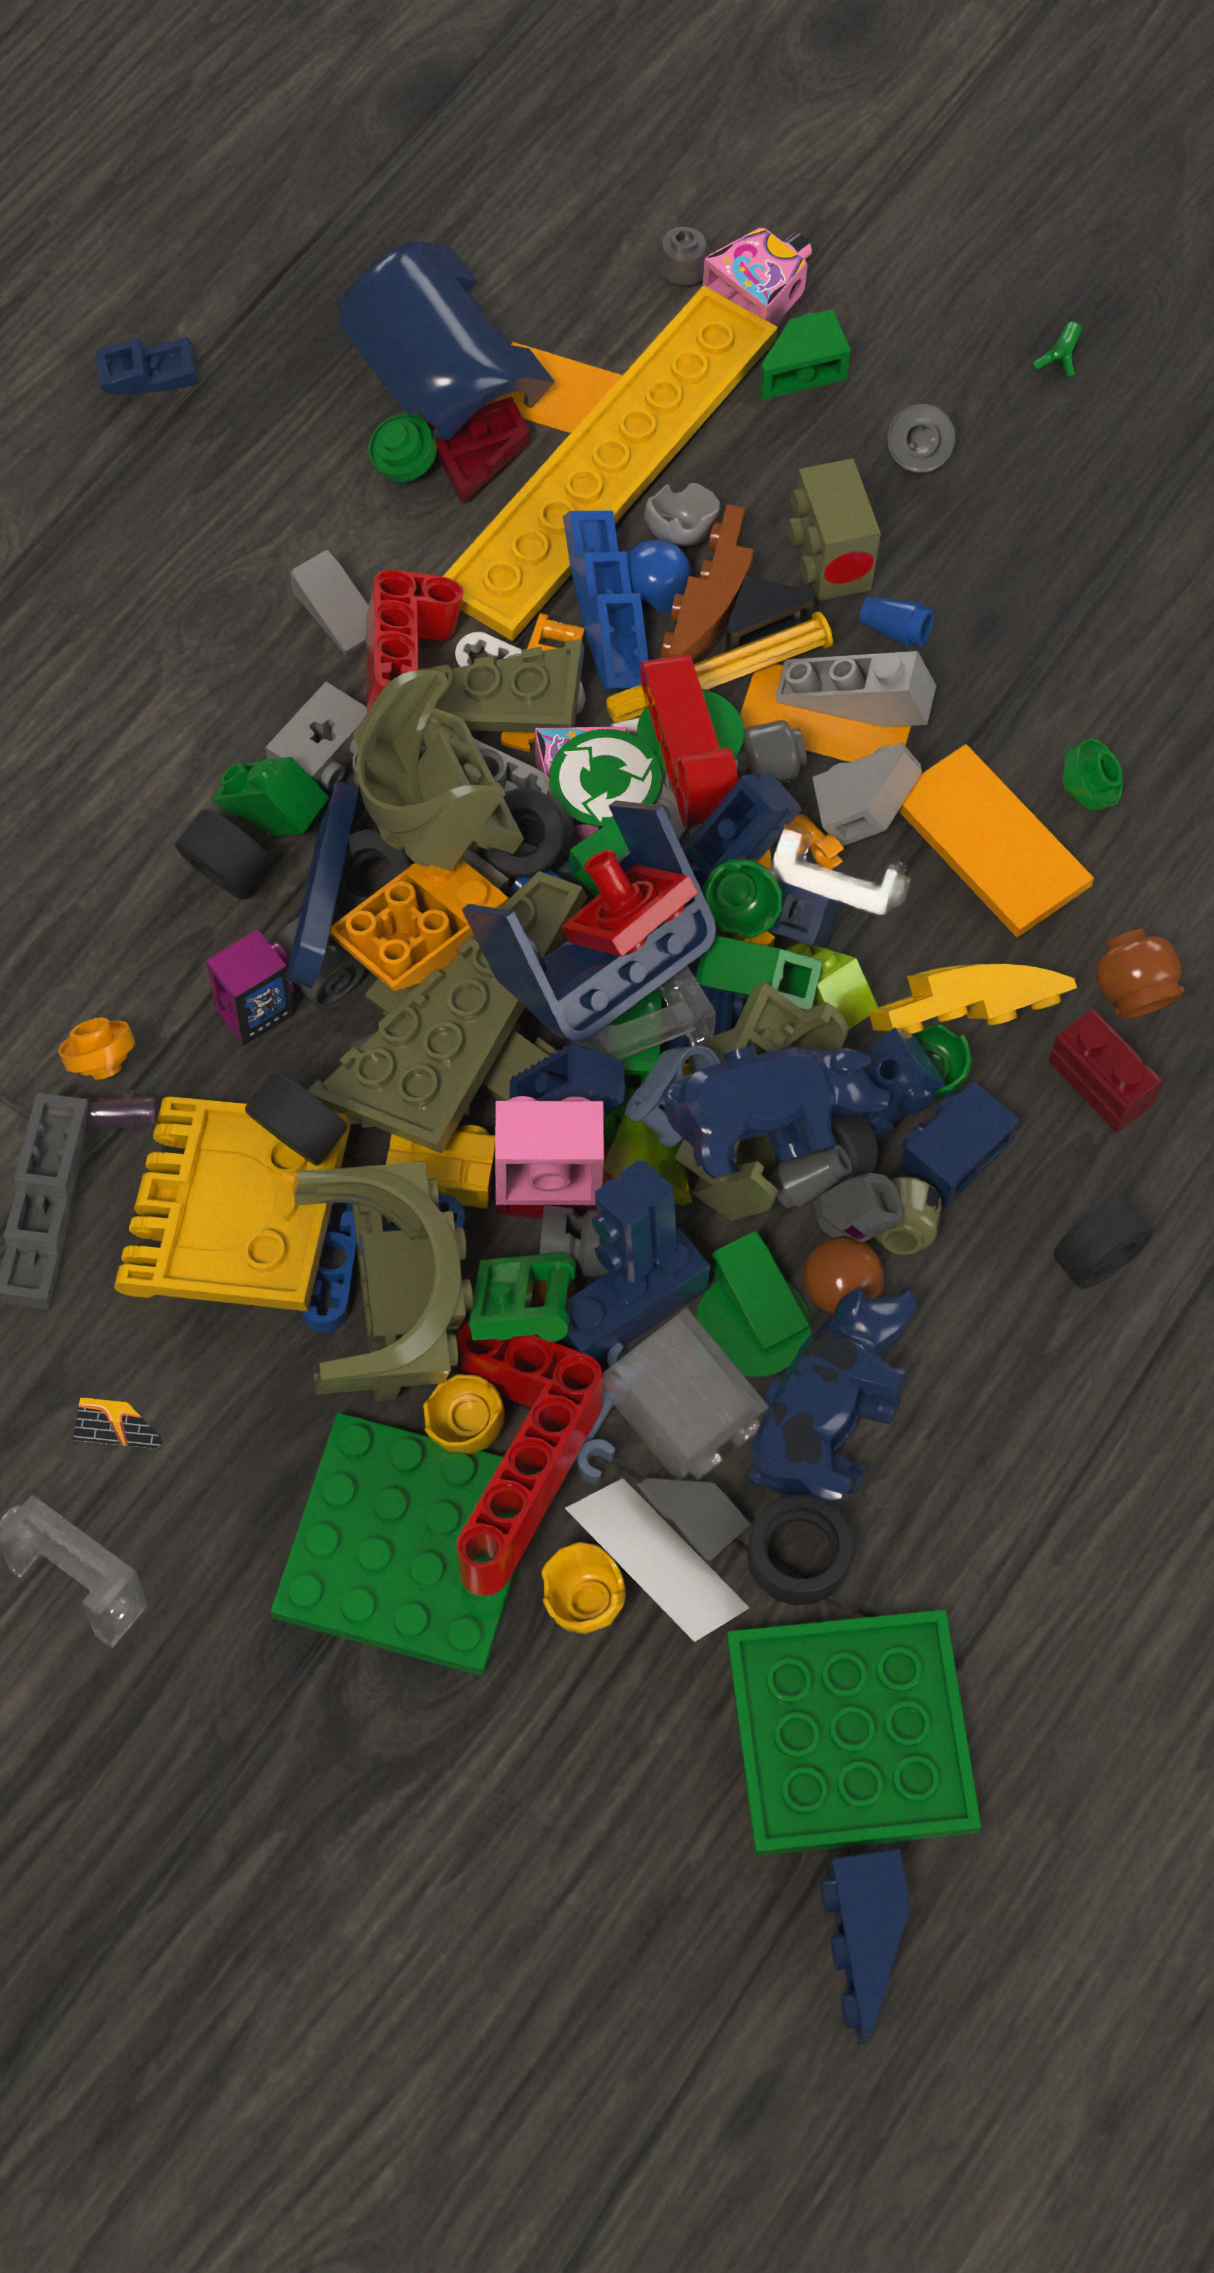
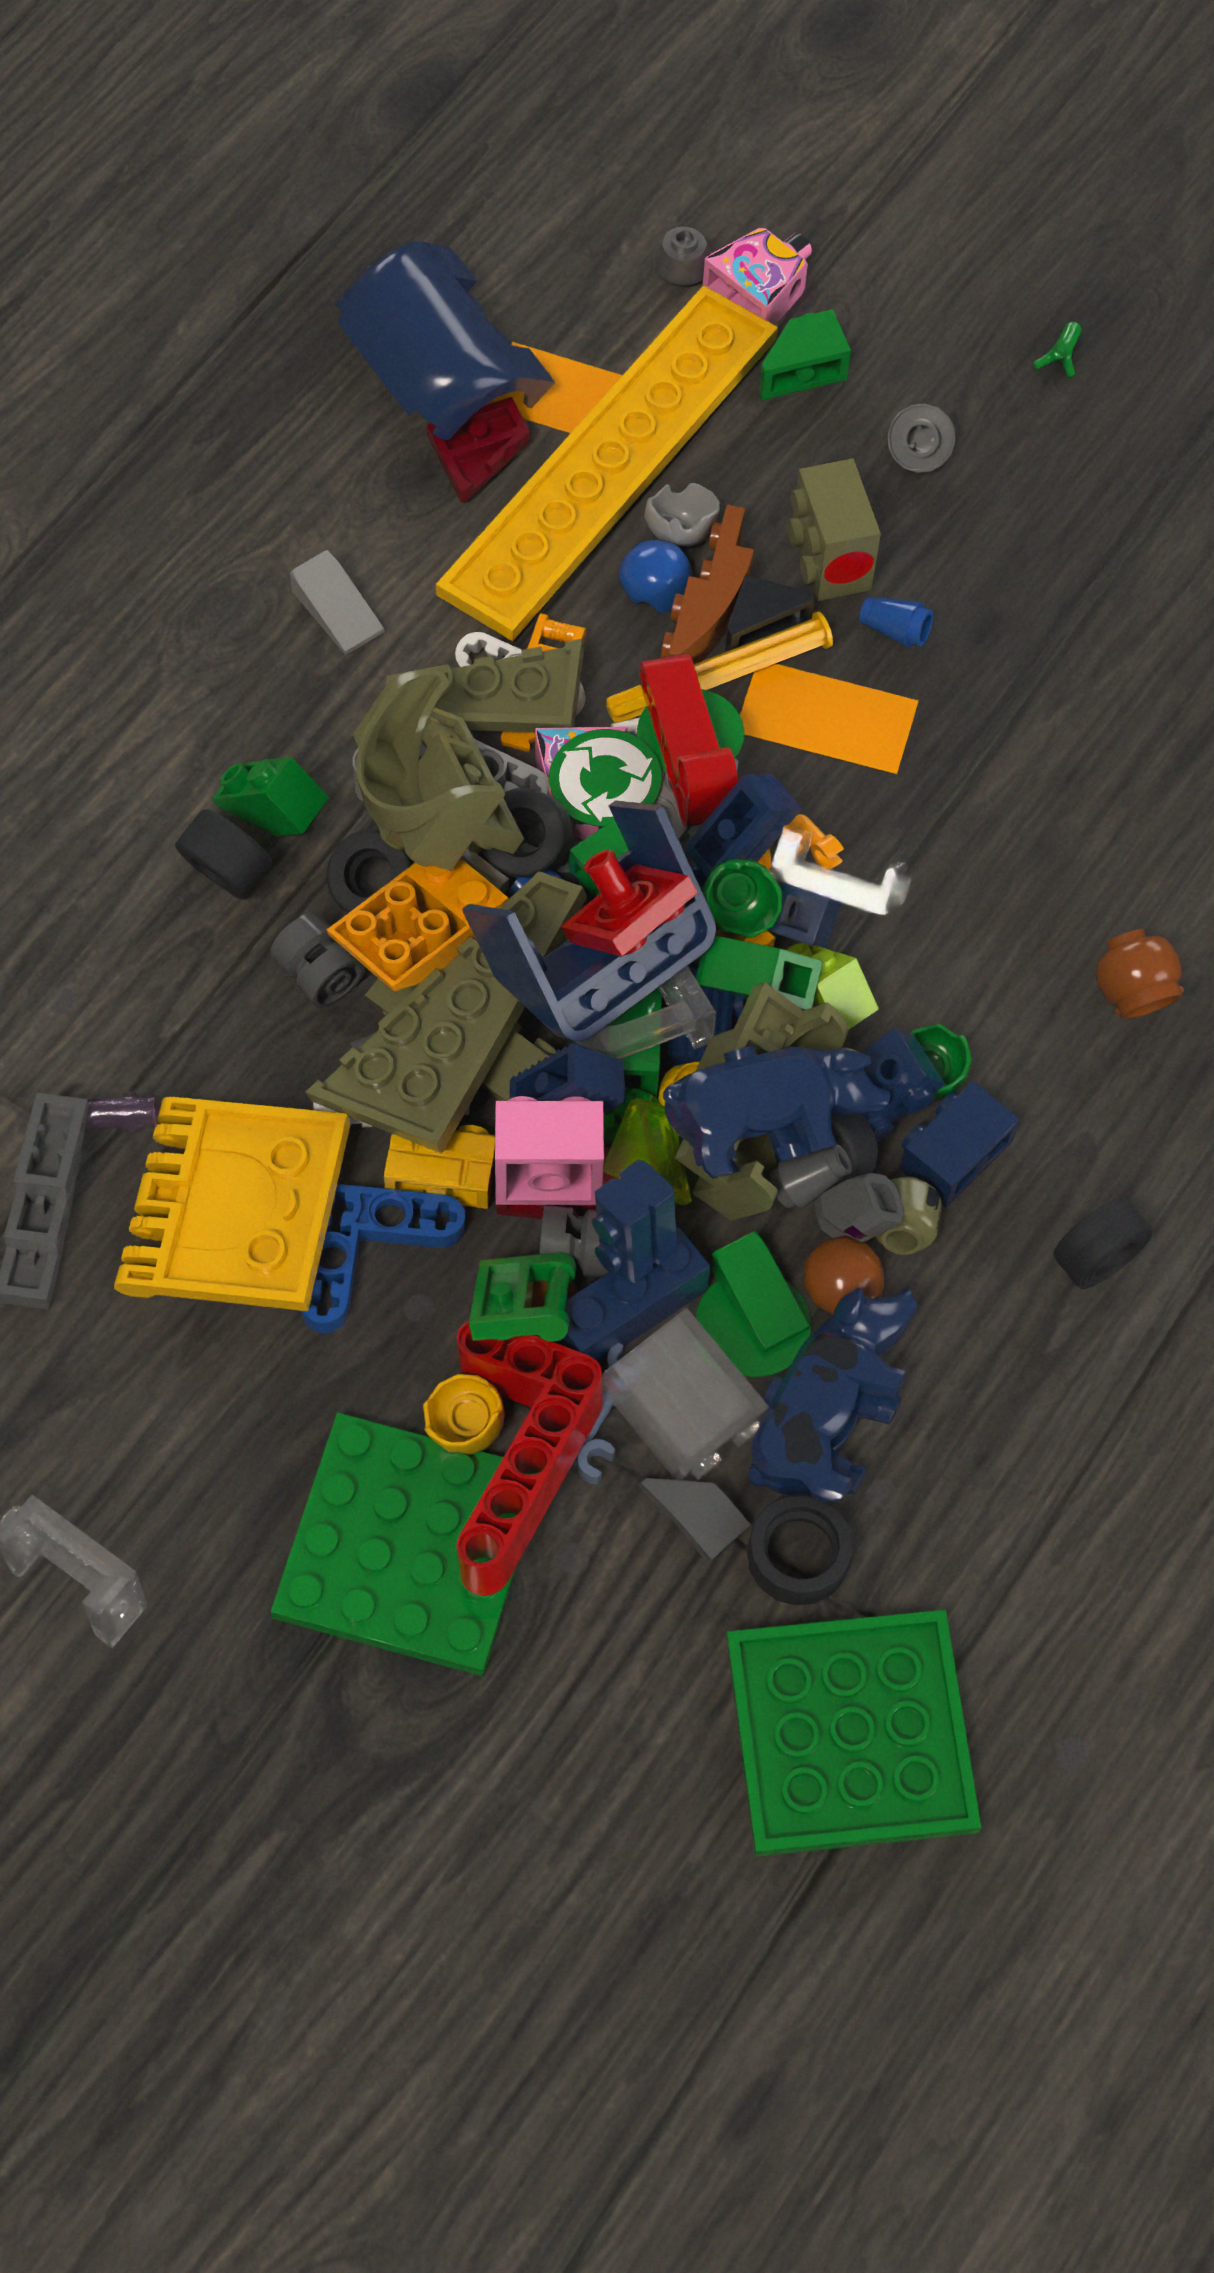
light orange plate [58,1017,135,1080] -> none
sticker [73,1398,162,1449] -> none
dark blue slope [96,337,199,393] -> none
brick [206,929,294,1046] -> none
black tyre [245,1070,348,1166] -> none
light grey brick [265,682,367,792] -> none
dark blue beam [286,779,359,989] -> none
olive piece [293,1162,473,1402] -> none
red beam [366,570,464,712] -> none
green plate [368,413,438,483] -> none
yellow hair [541,1542,626,1634] -> none
blue slope [563,510,648,691] -> none
white sticker [565,1478,750,1642] -> none
sand blue piece [625,1046,720,1148] -> none
dark grey head [735,720,807,784] -> none
light grey slope [775,651,936,727] -> none
light grey slope [813,743,922,846] -> none
dark blue slope [820,1849,911,2044] -> none
yellow slope [868,964,1077,1034] -> none
light orange tile [898,744,1094,938] -> none
dark red brick [1049,1009,1163,1133] -> none
green plate [1063,738,1123,812] -> none

